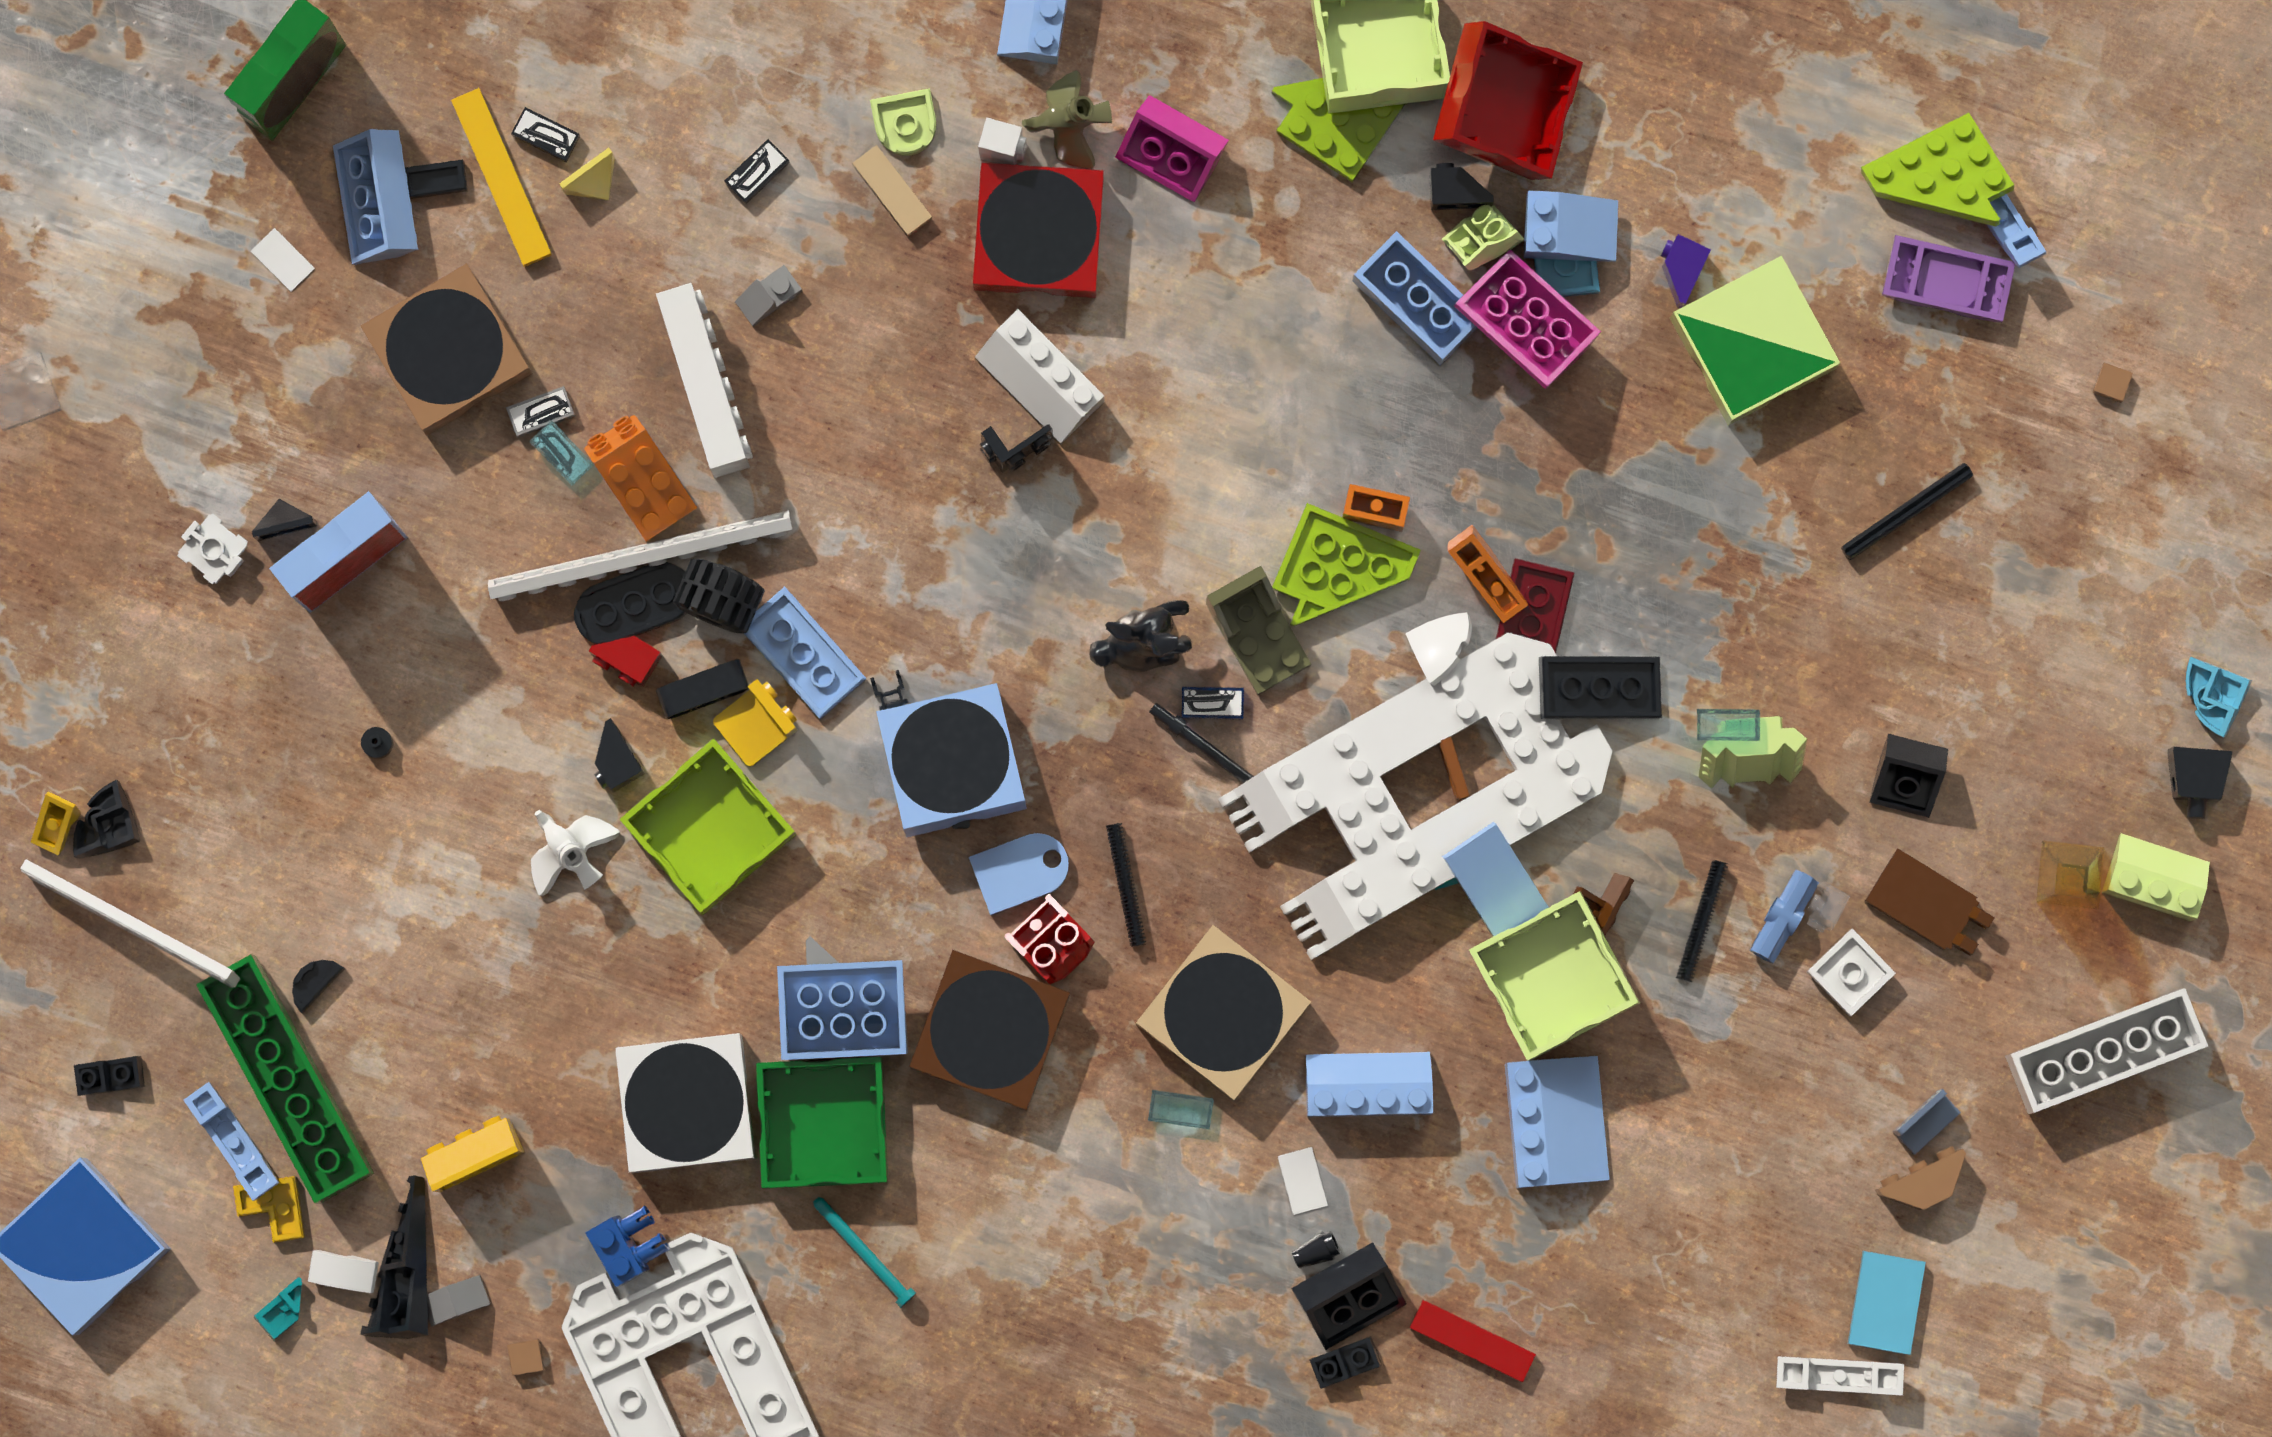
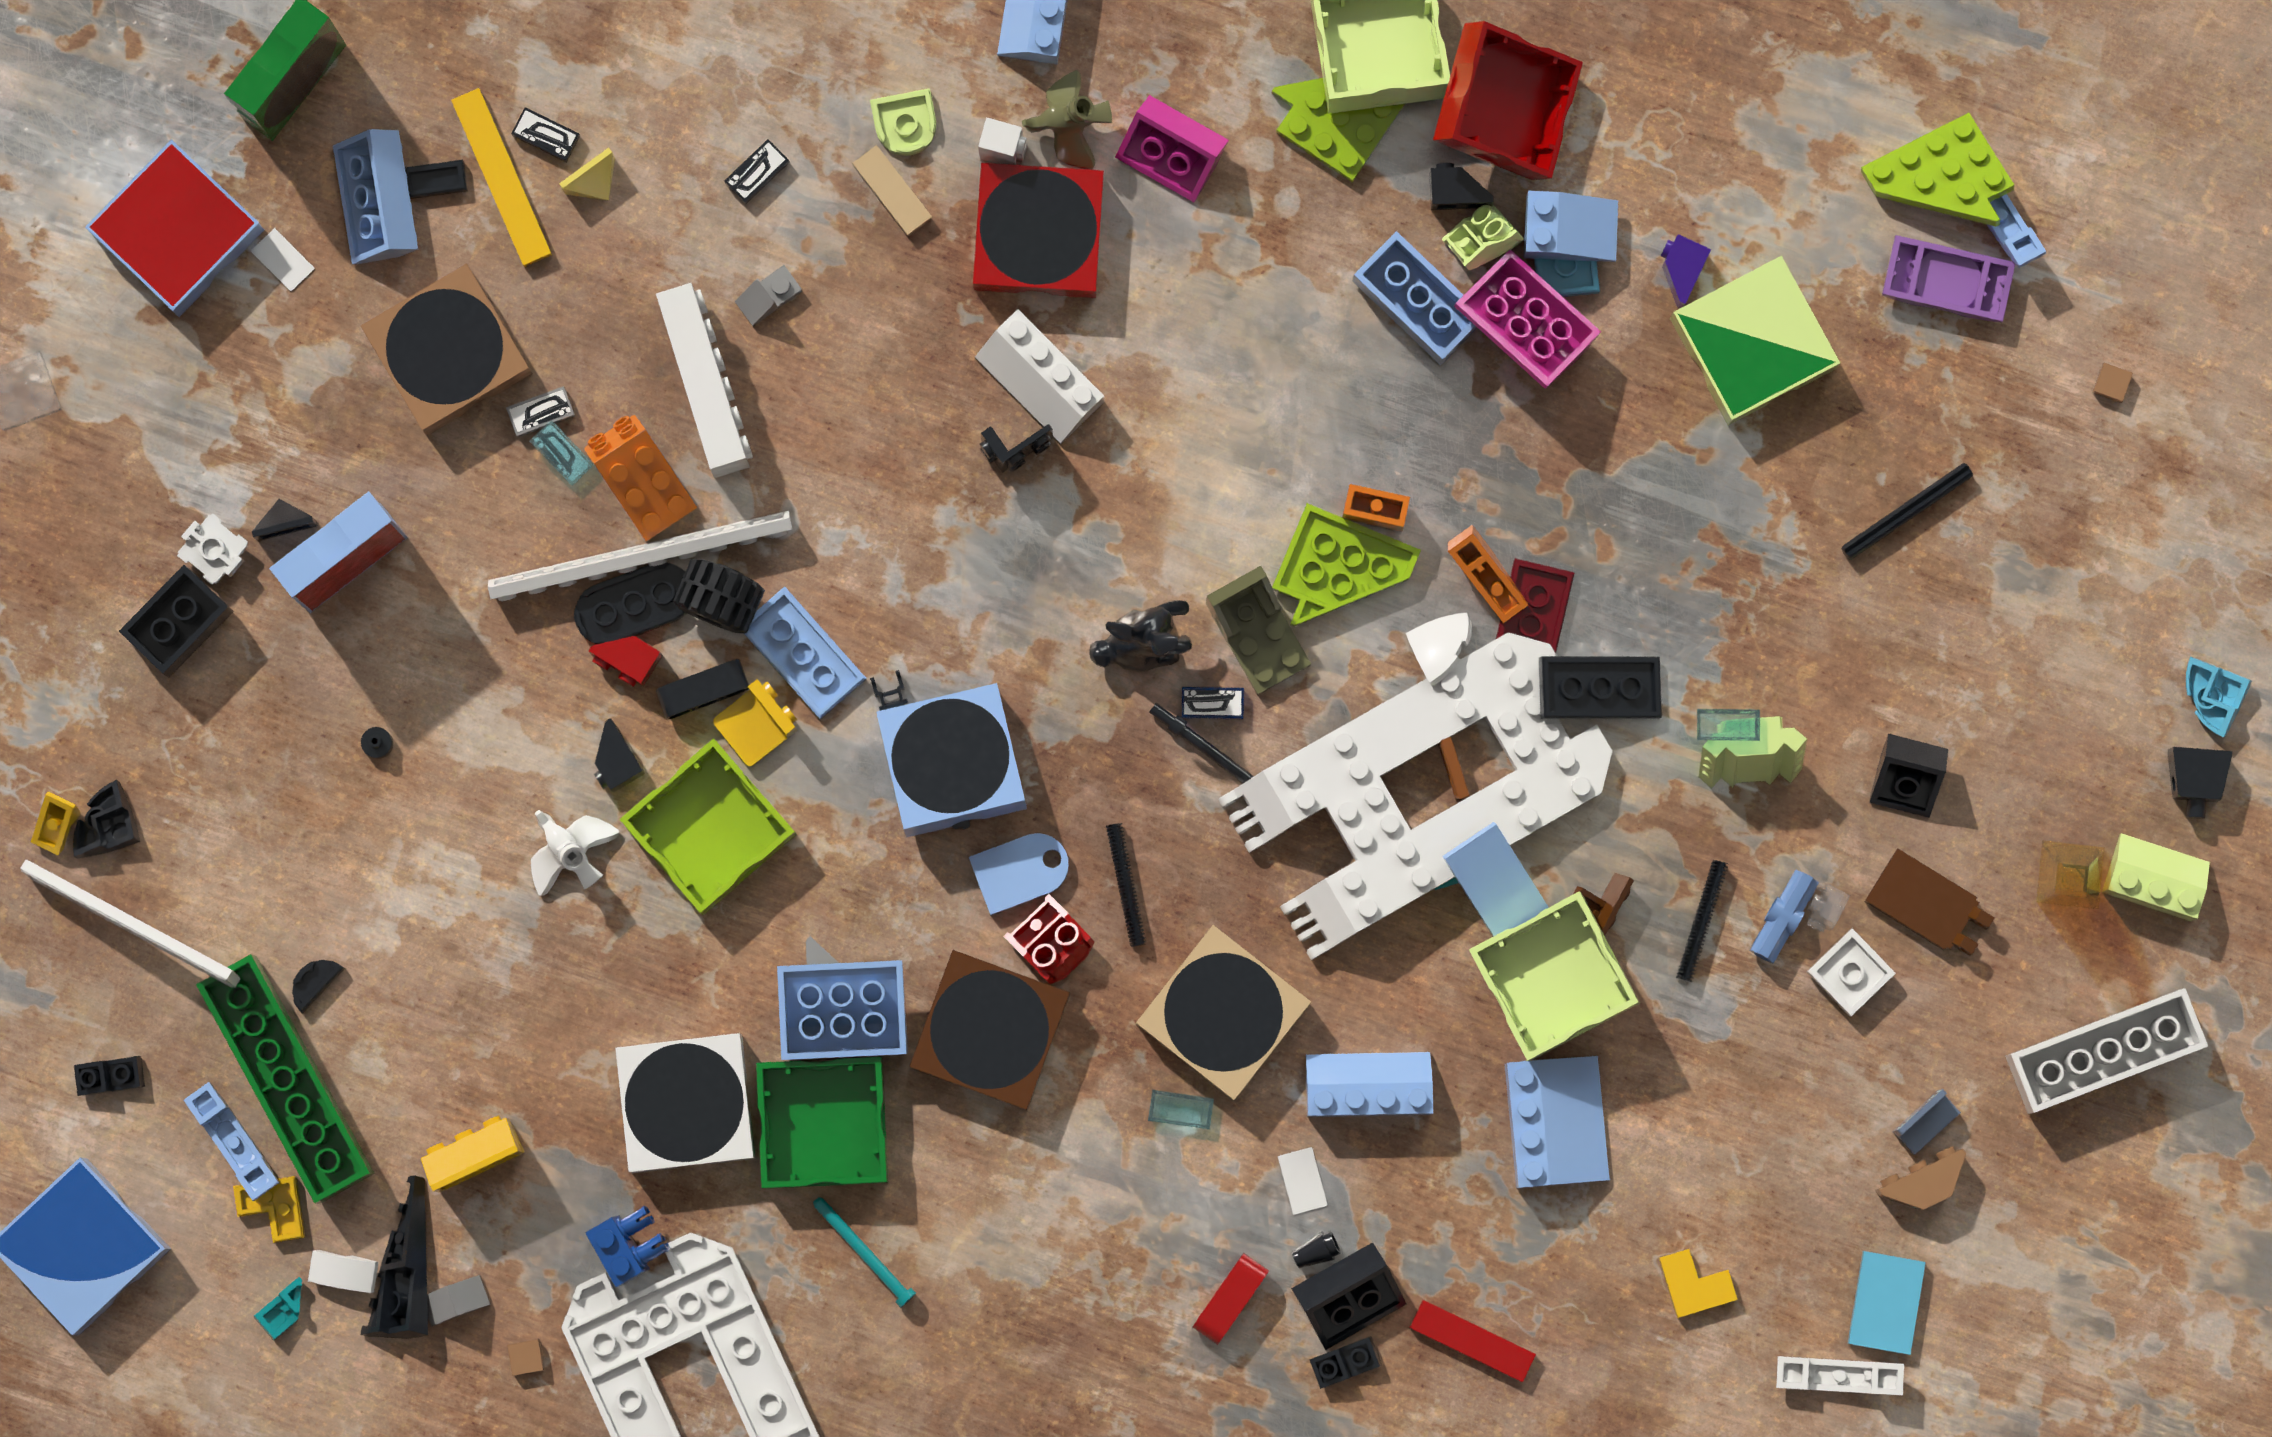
none -> red tile [85,139,264,317]
none -> black brick [119,565,234,678]
none -> red beam [1192,1253,1269,1345]
none -> yellow tile [1659,1249,1738,1318]

